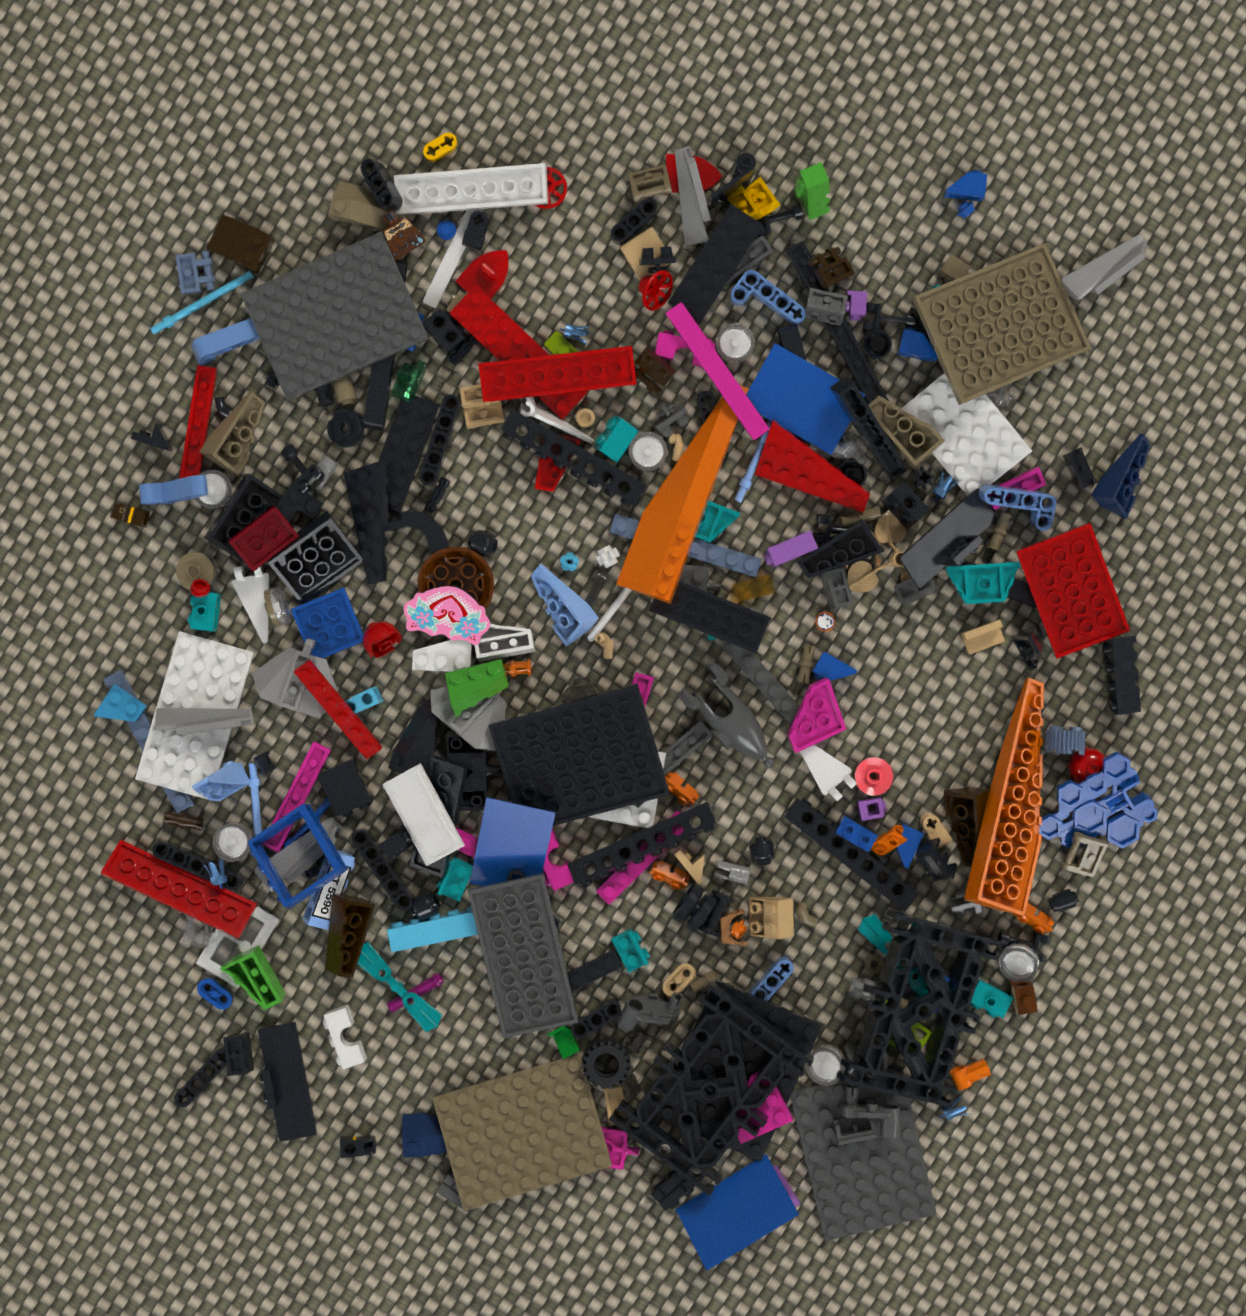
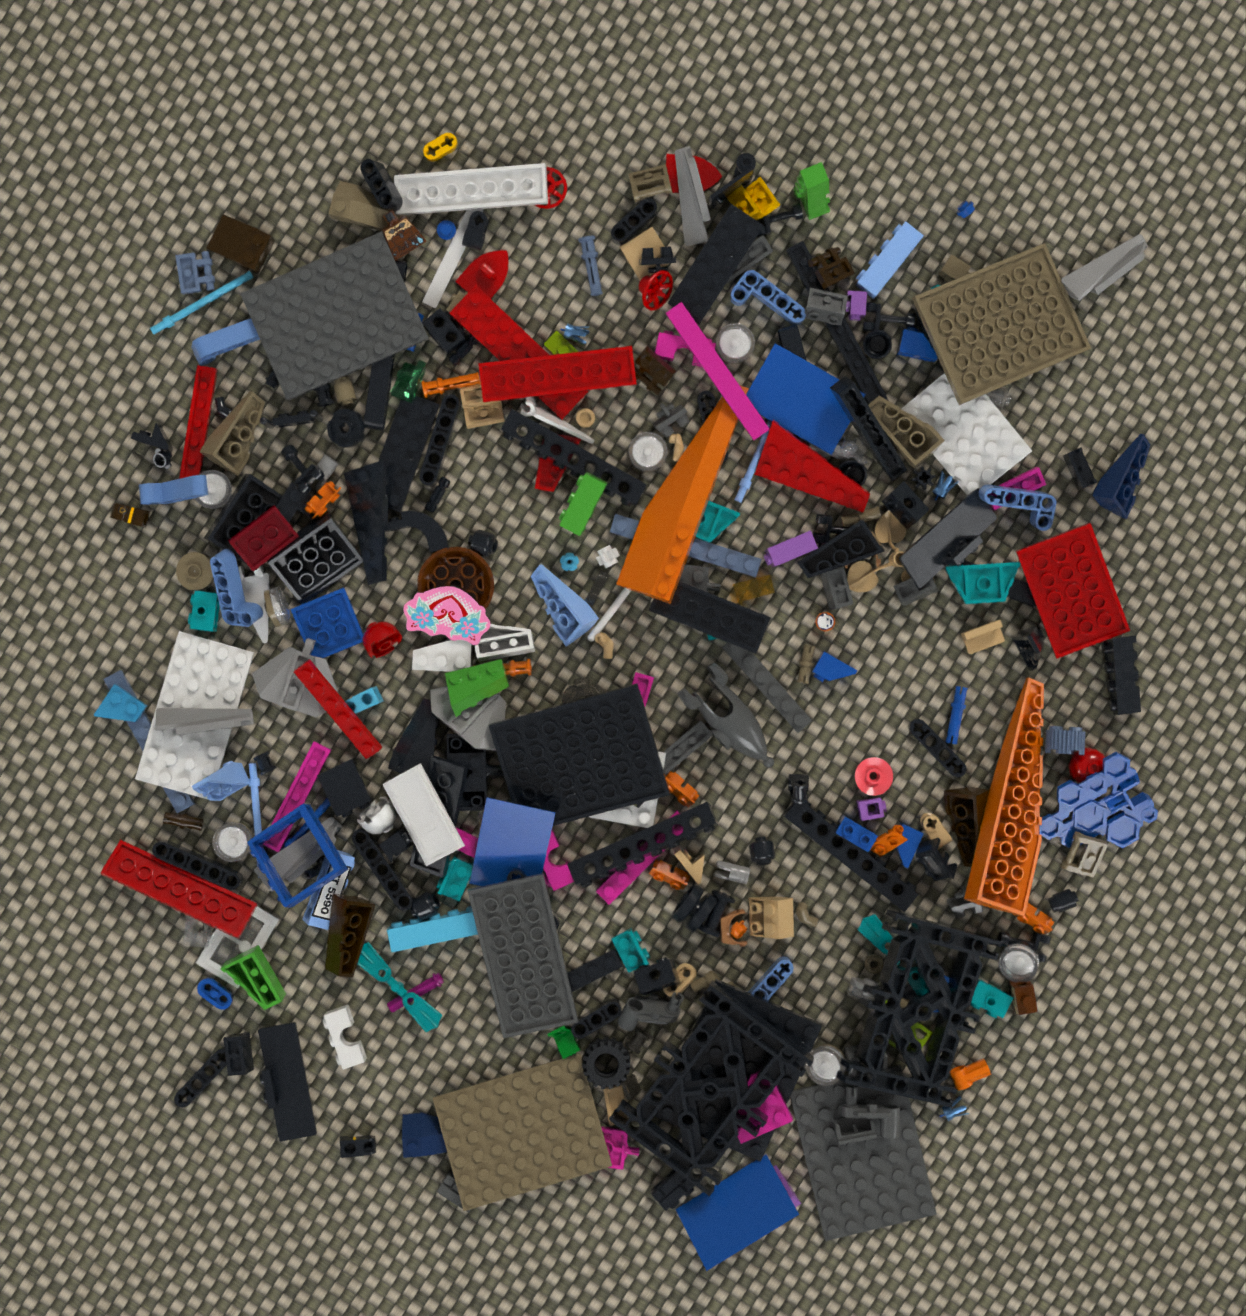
red plate [190,579,210,597] -> none
flat silver piece [204,859,227,889] -> none
teal brick [593,415,638,463] -> none
dark pink plate [787,677,846,753] -> none
white flag [800,745,857,801] -> none
blue slope [943,170,988,202] -> none
dark tan pin [987,512,1012,552] -> none
none -> black plate [153,448,172,469]
none -> medium blue beam [210,549,263,627]
none -> black plate [260,410,324,429]
none -> orange hinge [305,481,341,519]
none -> white cylinder [357,796,396,834]
none -> orange pin [421,372,480,398]
none -> bright green wedge [559,472,607,536]
none -> sand blue pin [578,236,603,296]
none -> black brick [634,957,681,996]
none -> black piece [788,774,809,804]
none -> light blue brick [856,221,924,300]
none -> black beam [908,719,967,778]
none -> blue pin [945,686,968,744]

